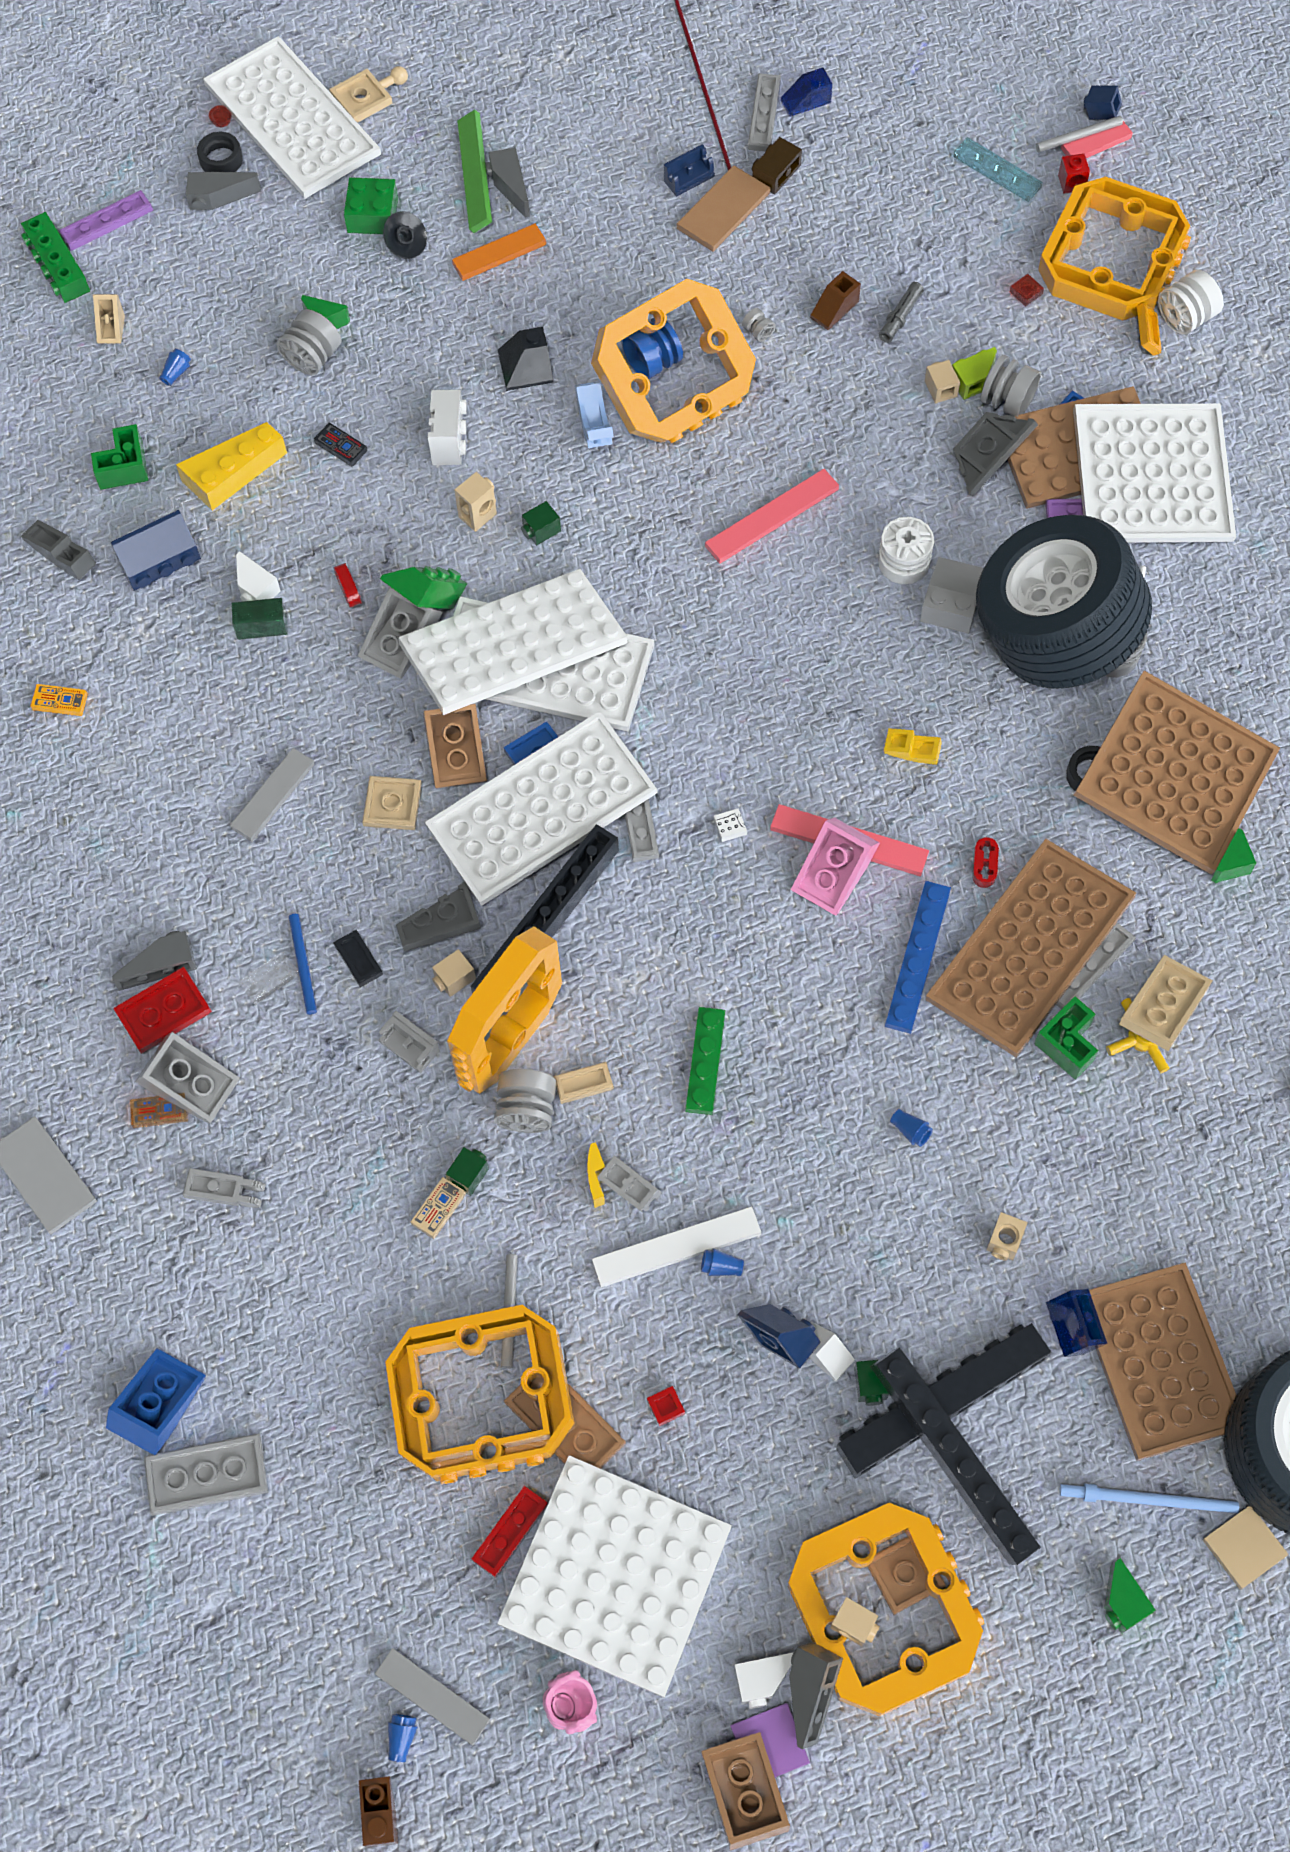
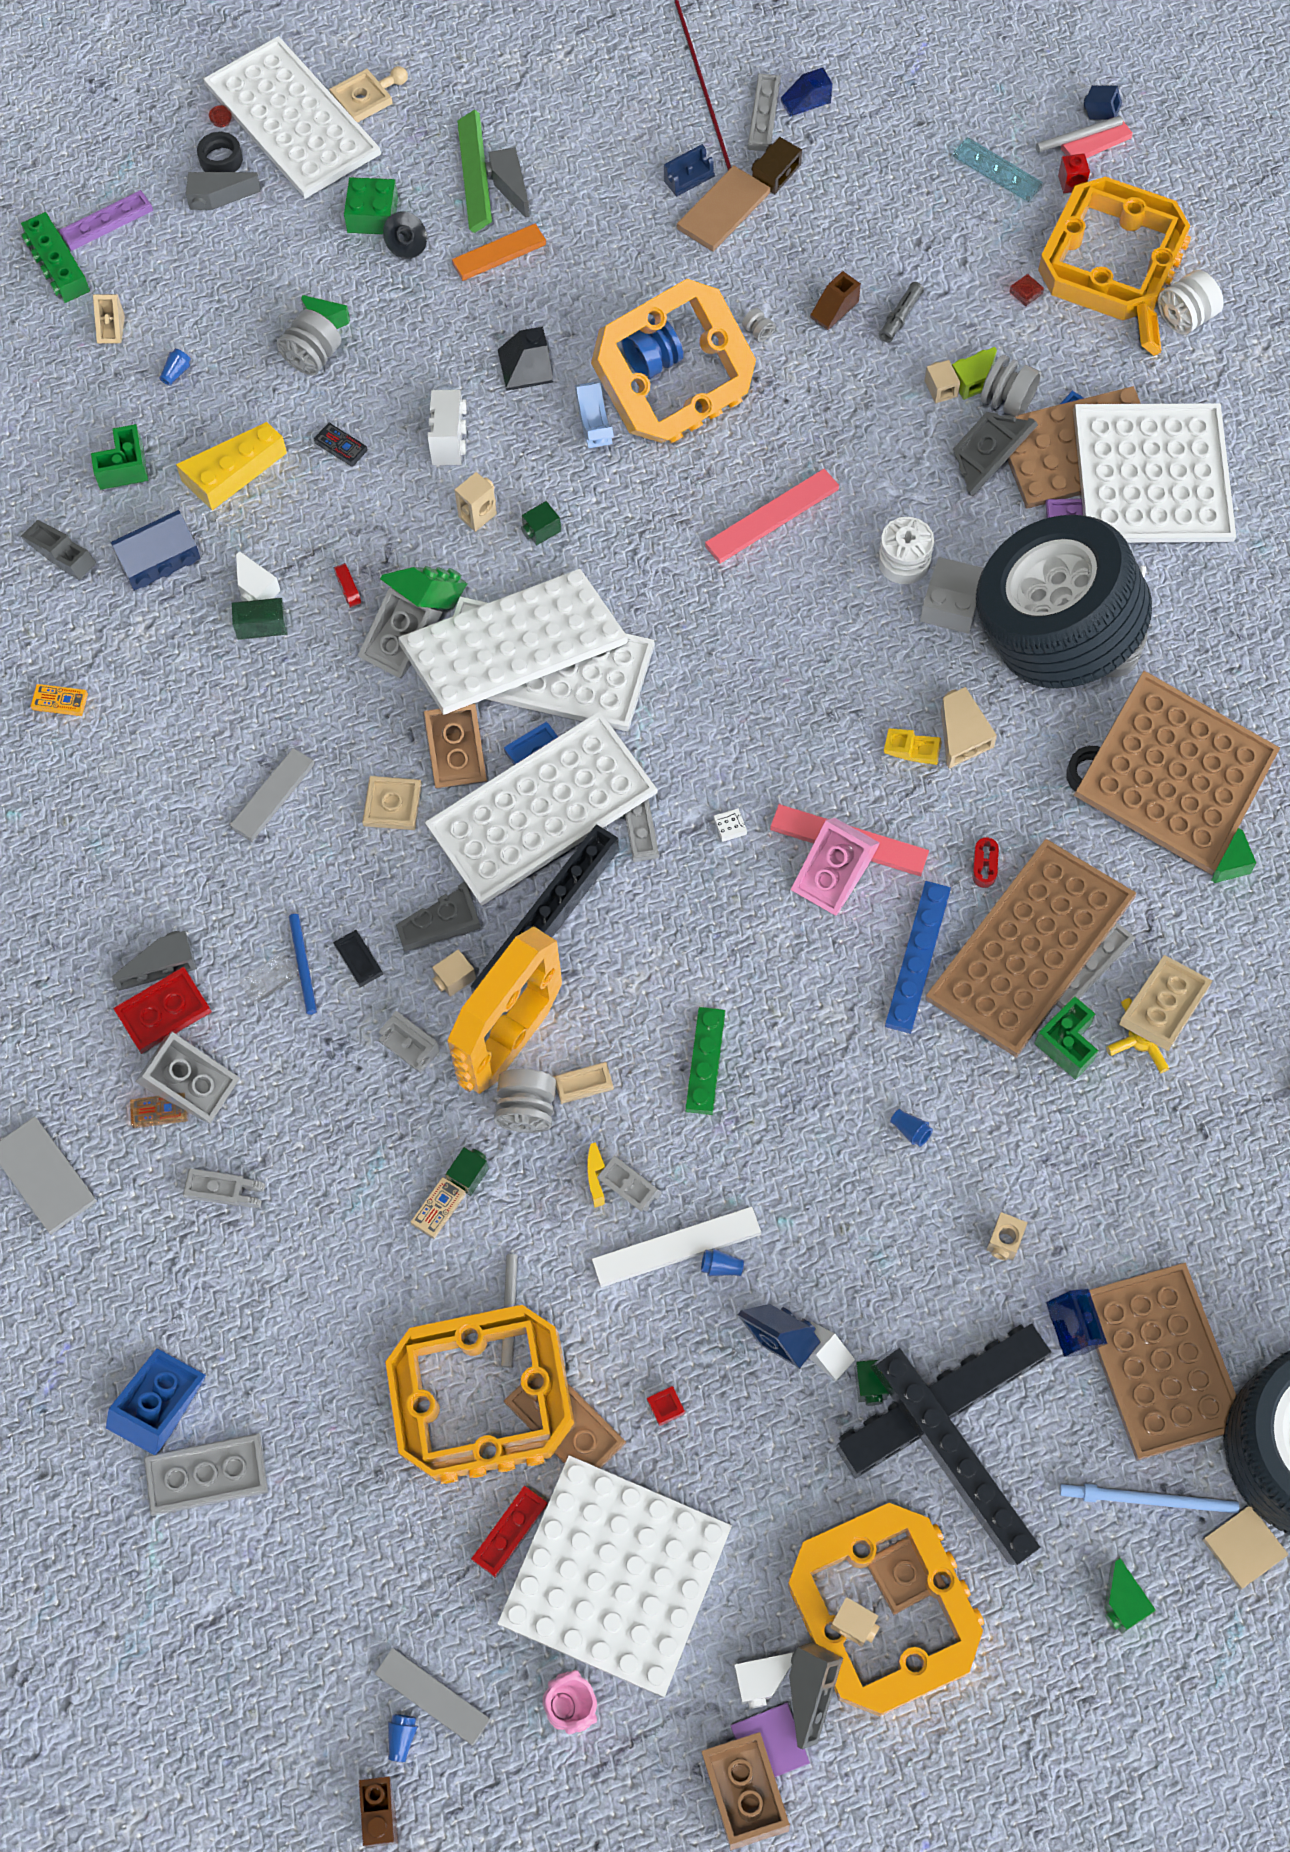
none -> tan slope [941,687,997,769]

